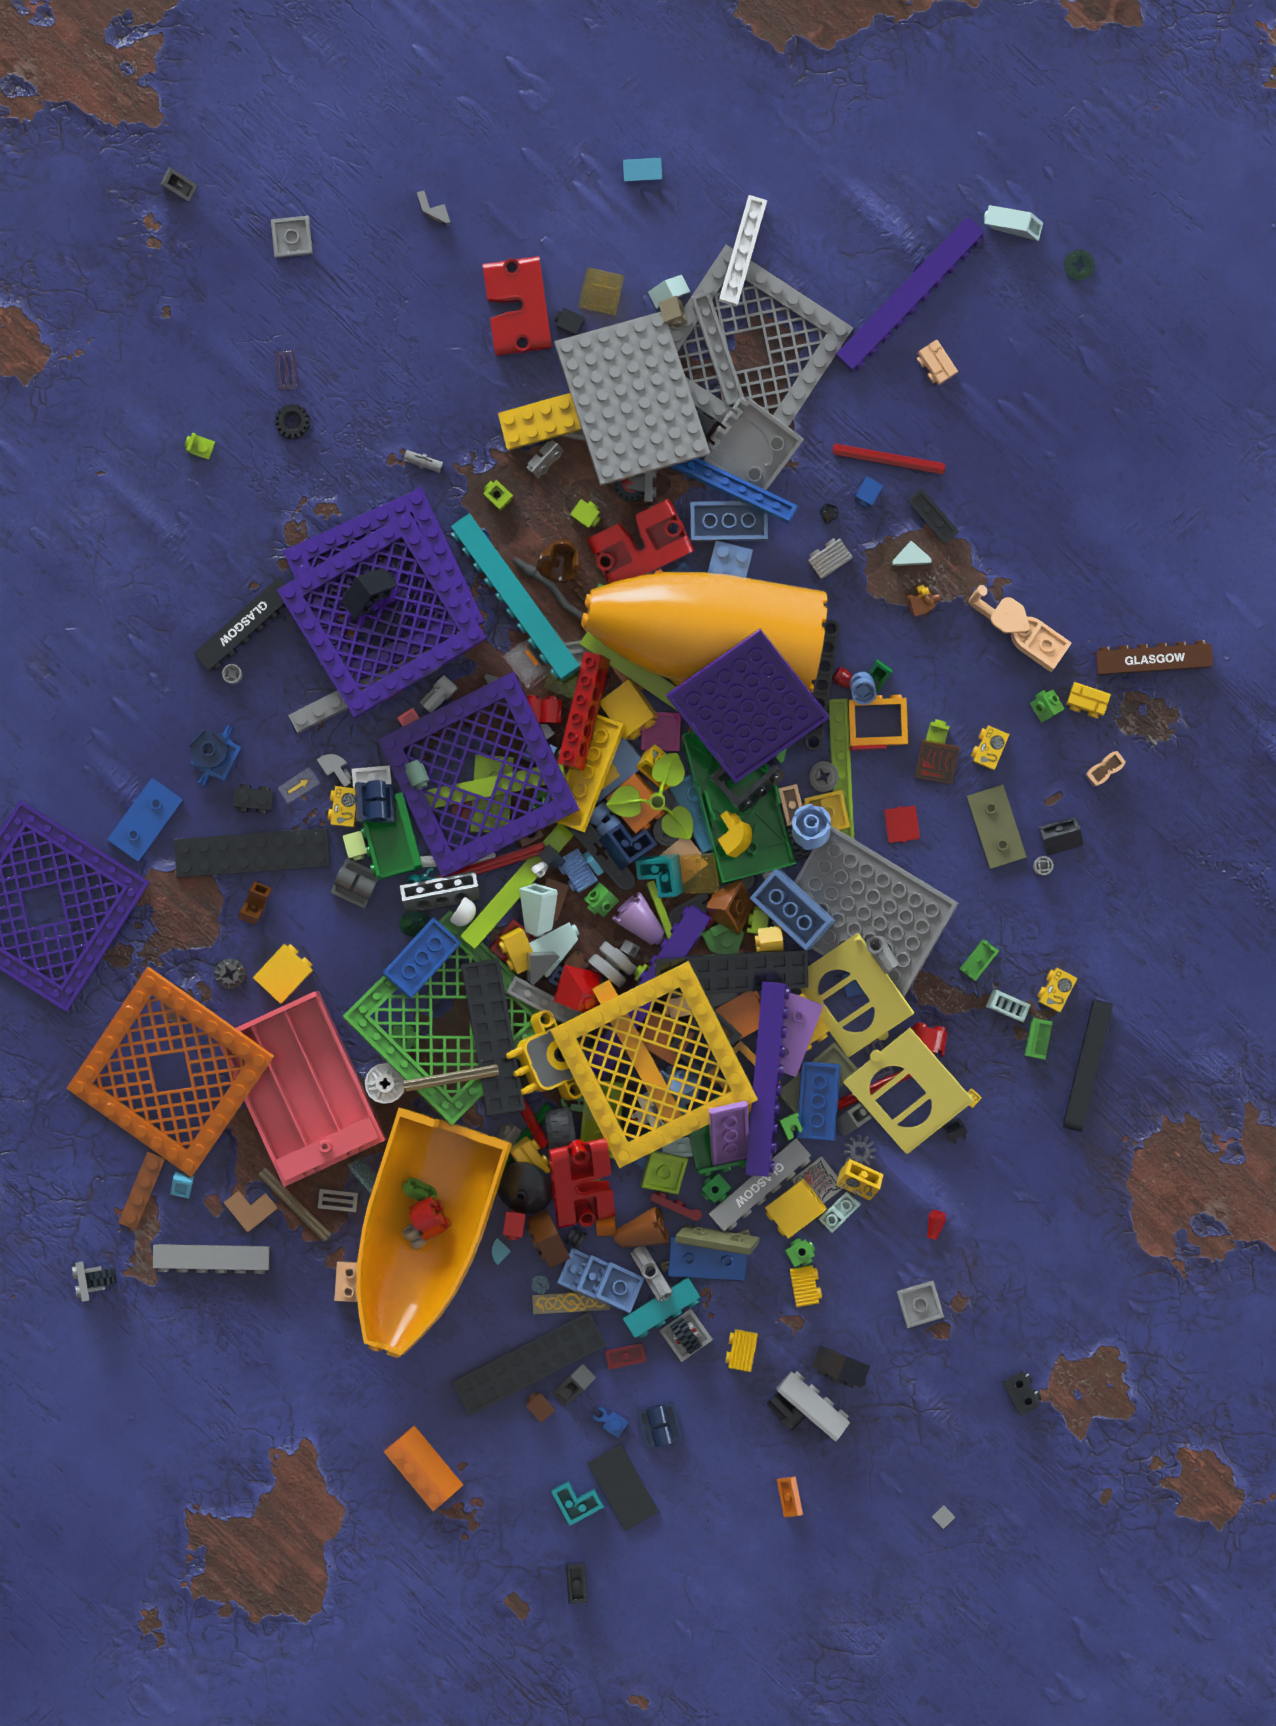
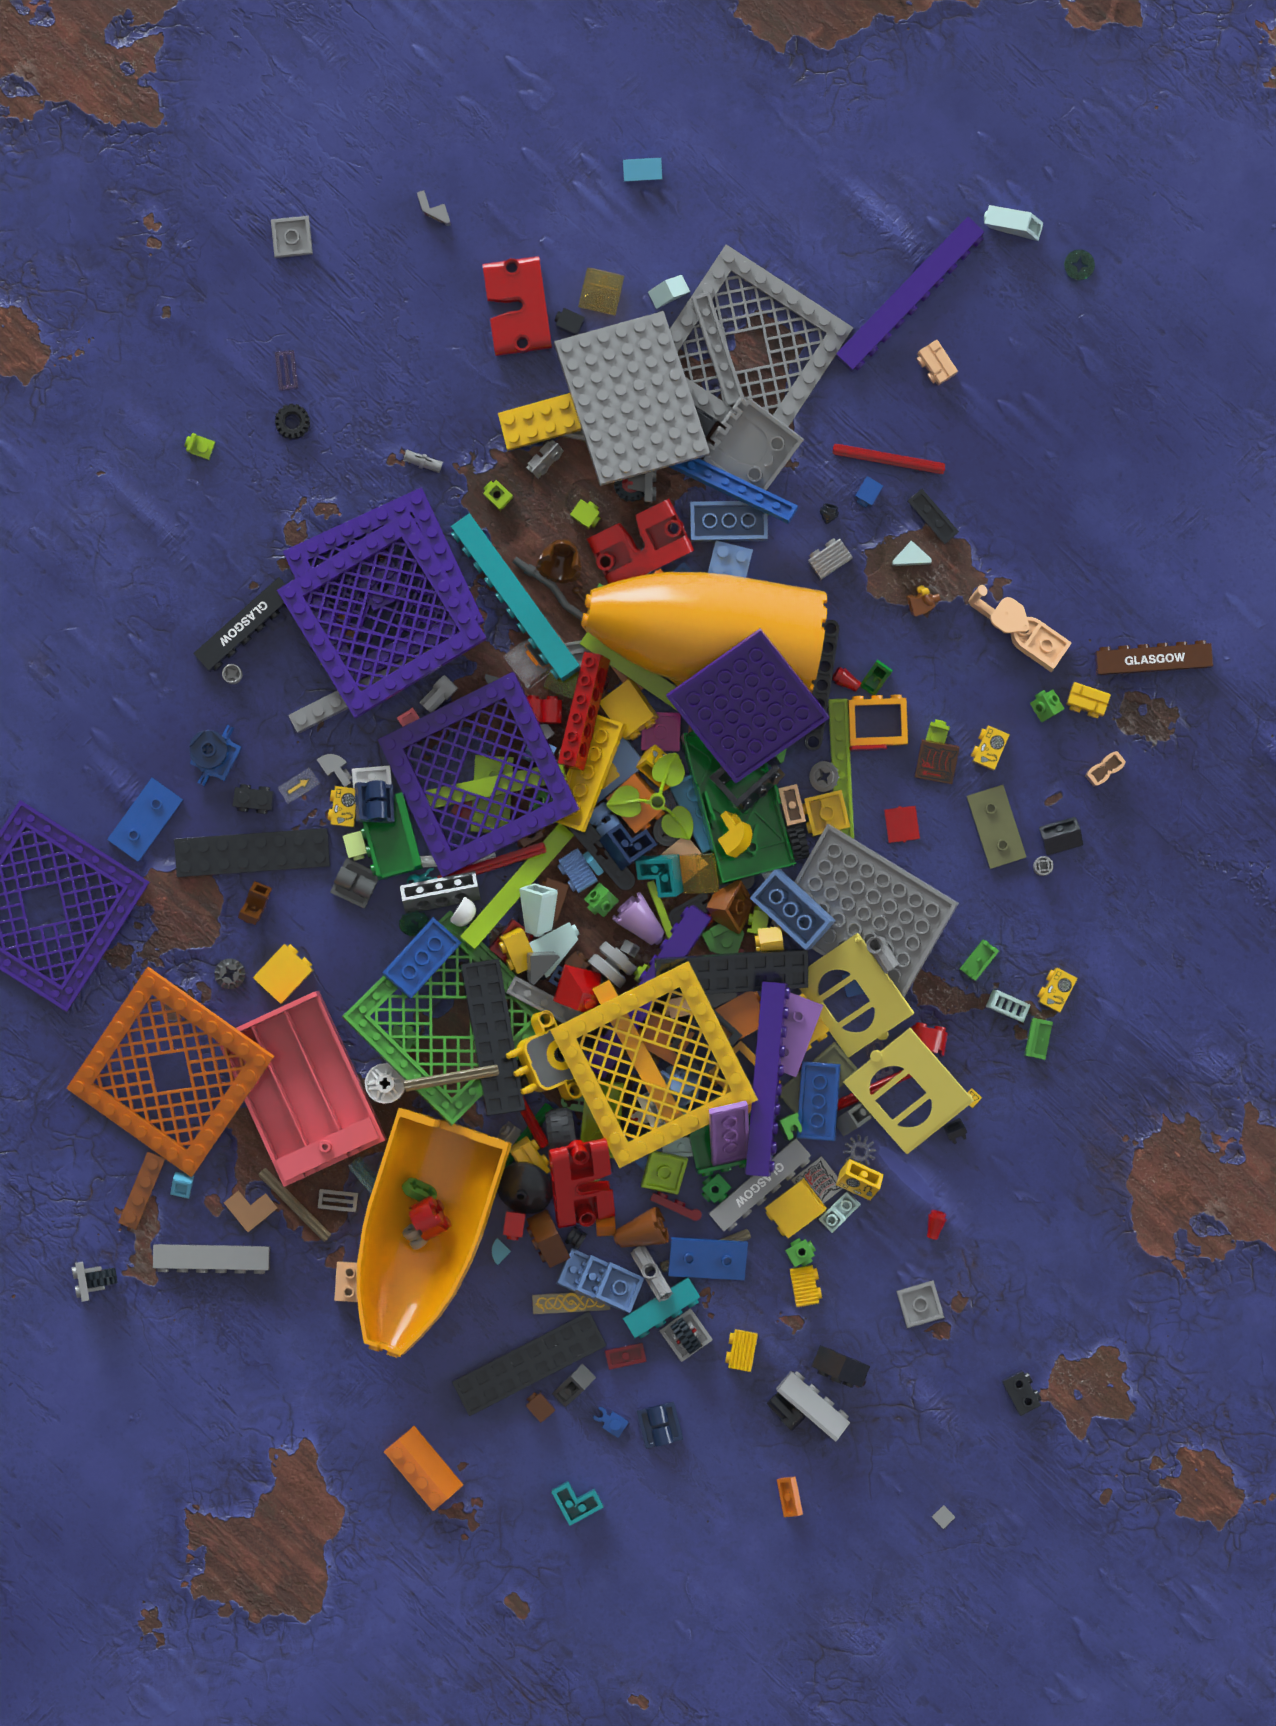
dark grey slope [160,167,197,202] -> none
black brick [341,568,397,618] -> none
sand green brick [405,760,430,790] -> none
black piece [531,844,566,878] -> none
clear light blue plate [531,1275,550,1294] -> none
black brick [566,1562,588,1604] -> none
black tile [588,1444,659,1530] -> none
dark tan brick [659,296,687,329] -> none
olive plate [675,1225,760,1255] -> none
white plate [719,195,767,307] -> none
light blue brick [792,804,831,850] -> none
medium blue wheel [850,672,876,705] -> none
black beam [1063,999,1113,1132] -> none

